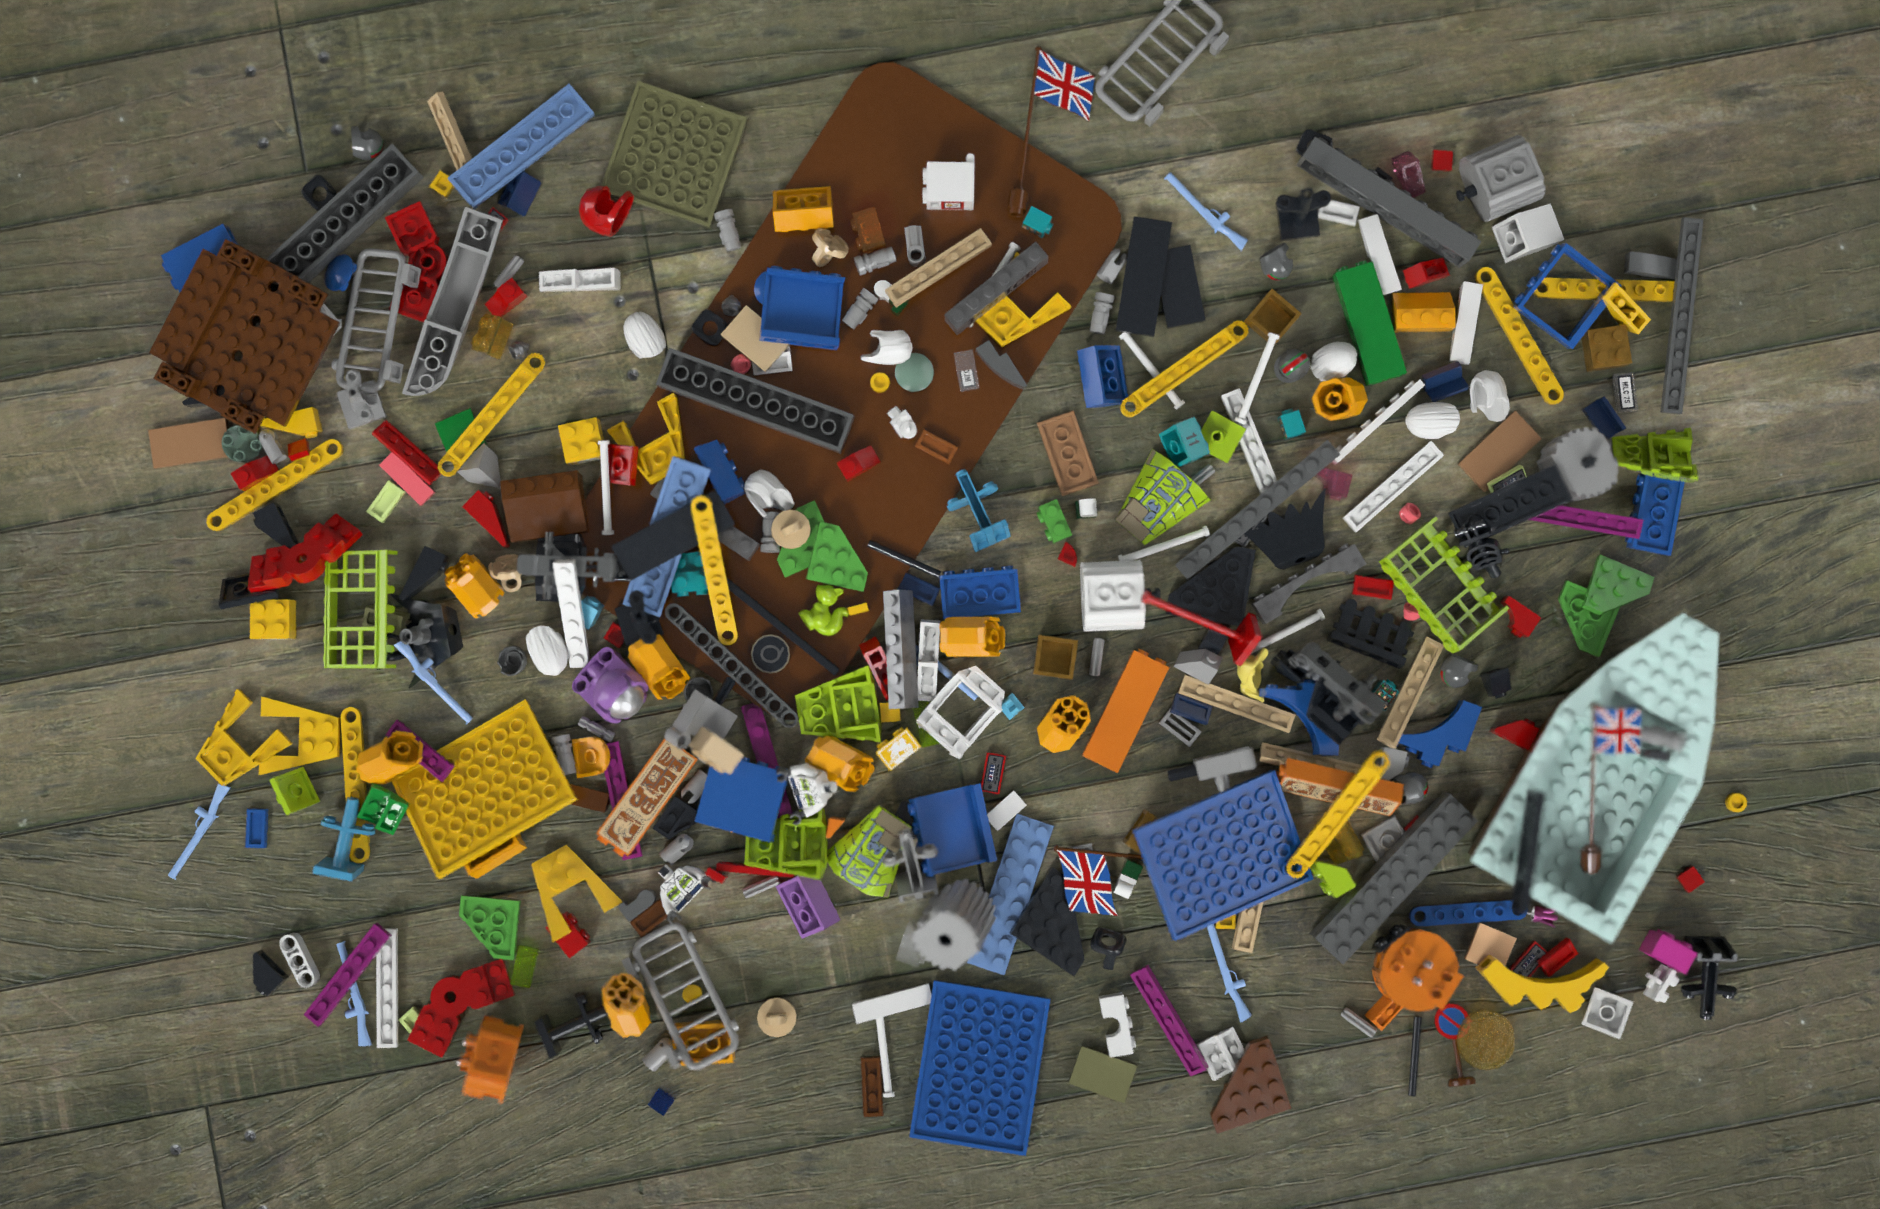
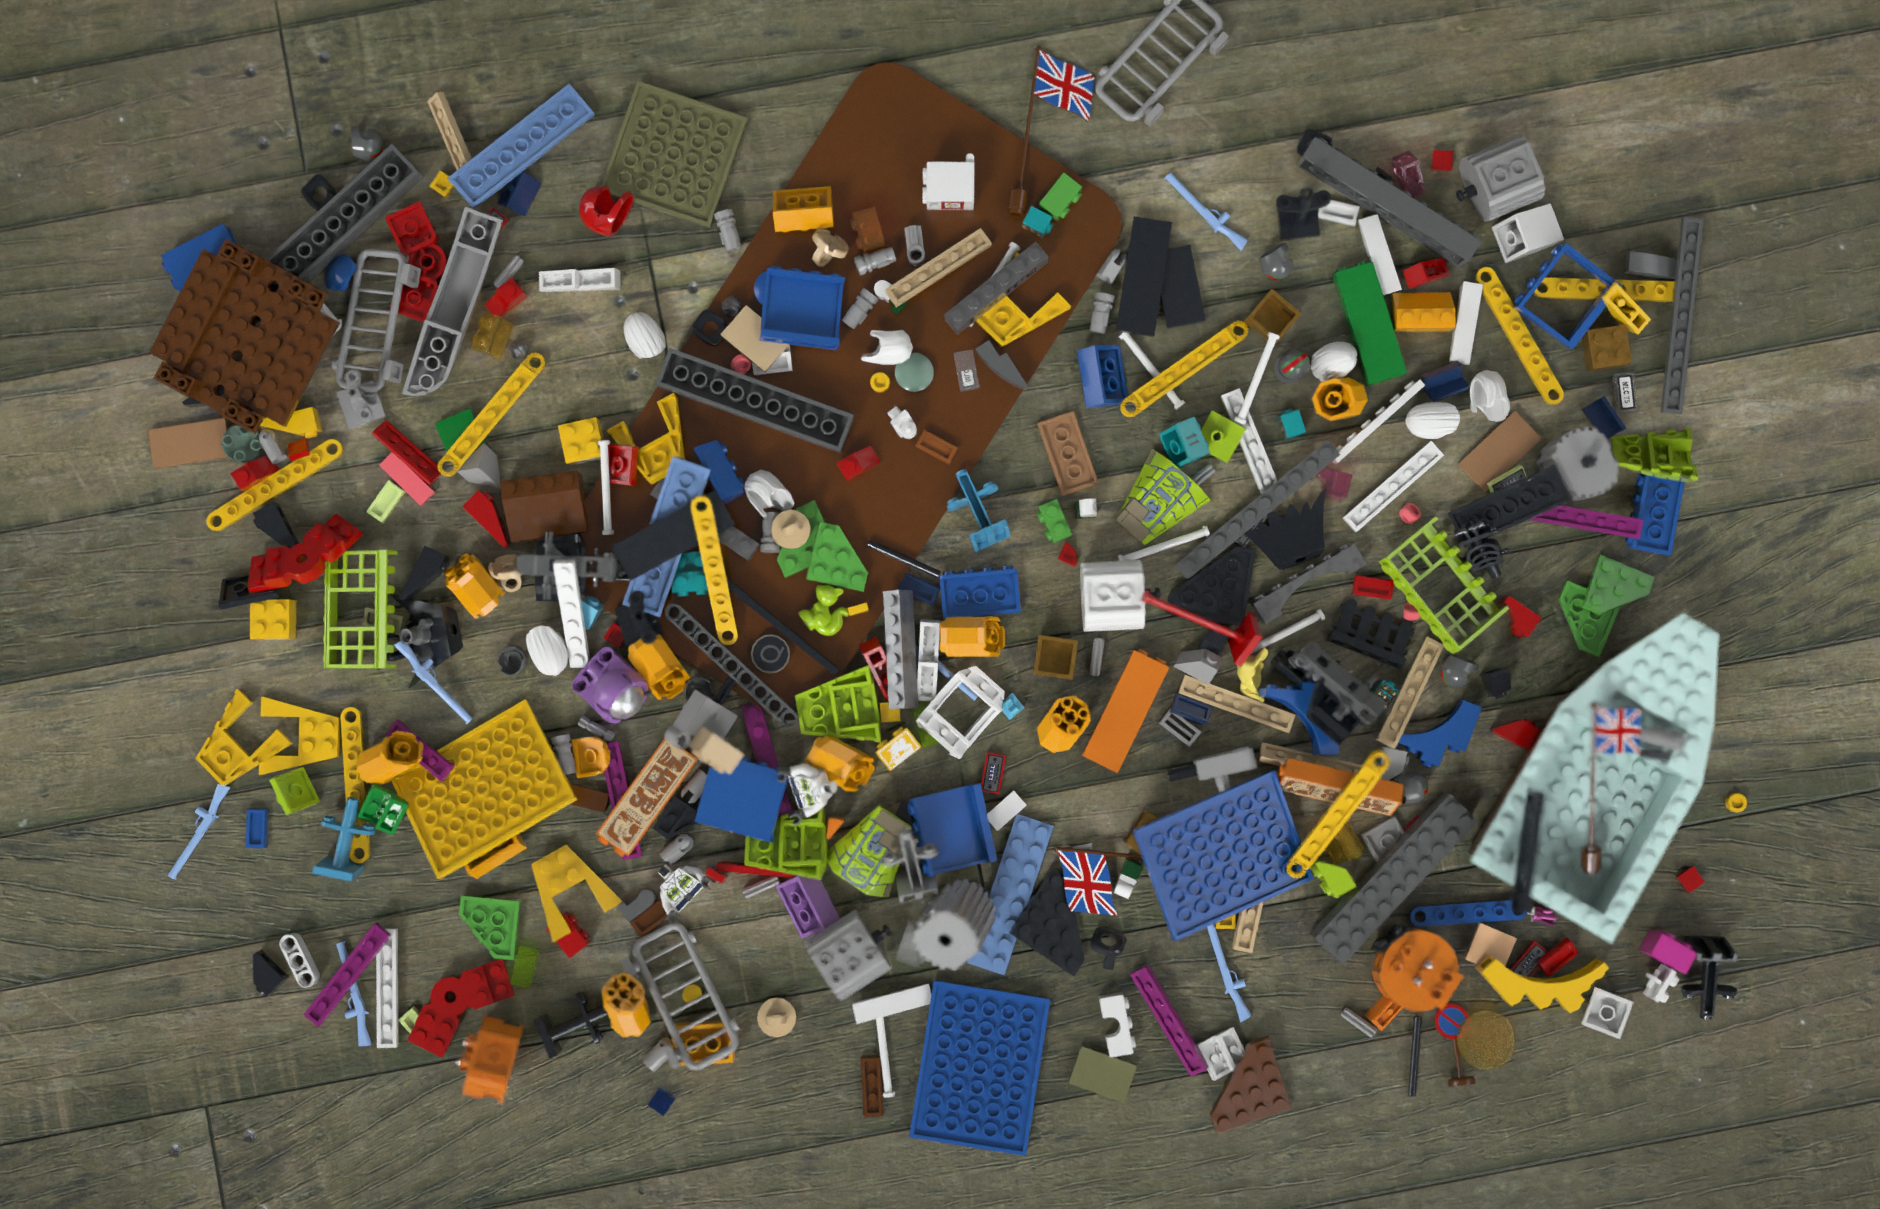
none -> light grey piece [805,909,892,1001]
none -> bright green brick [1039,173,1082,221]

